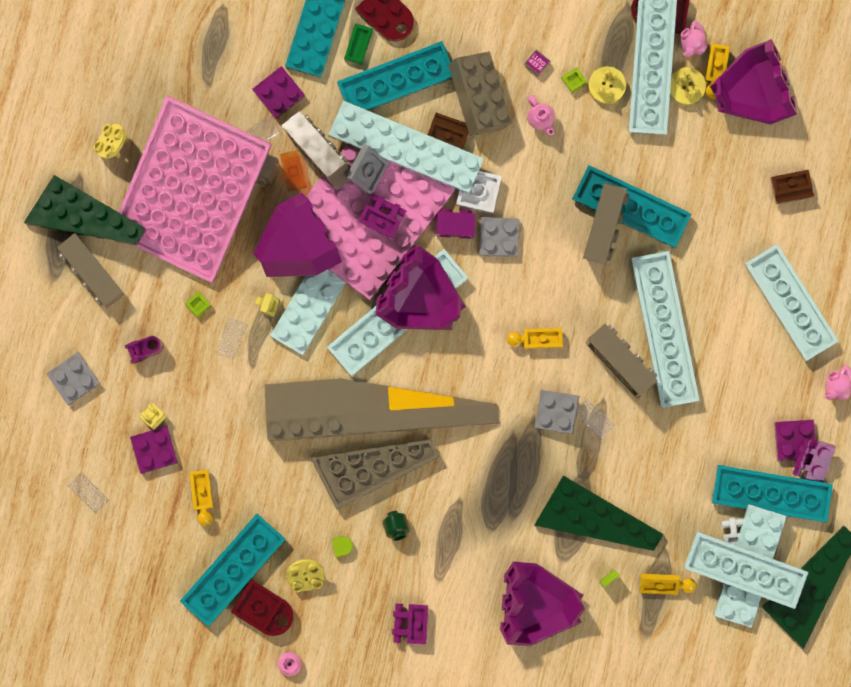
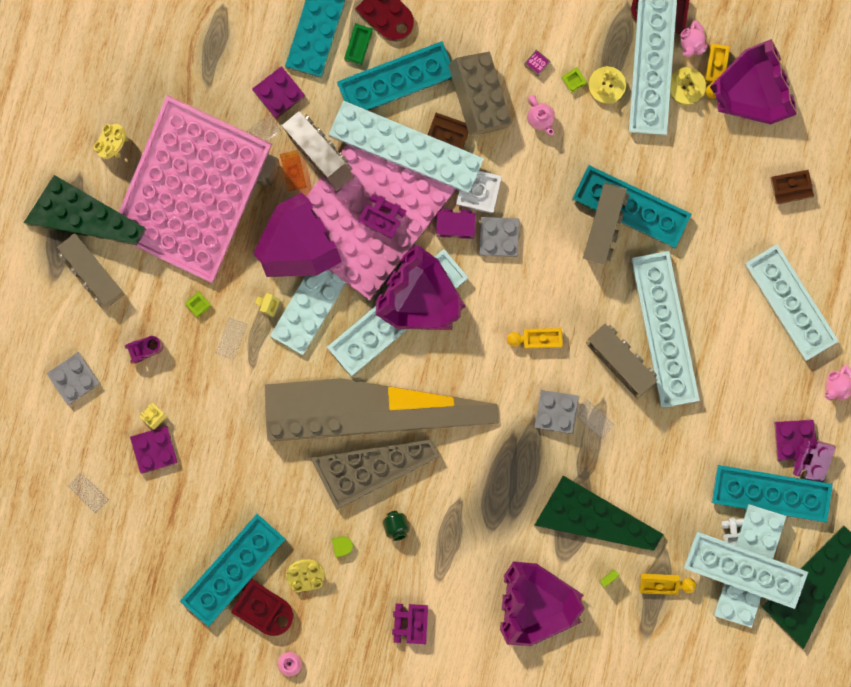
yellow plate [189,469,214,526] -> none
light grey plate [346,144,389,196] -> none

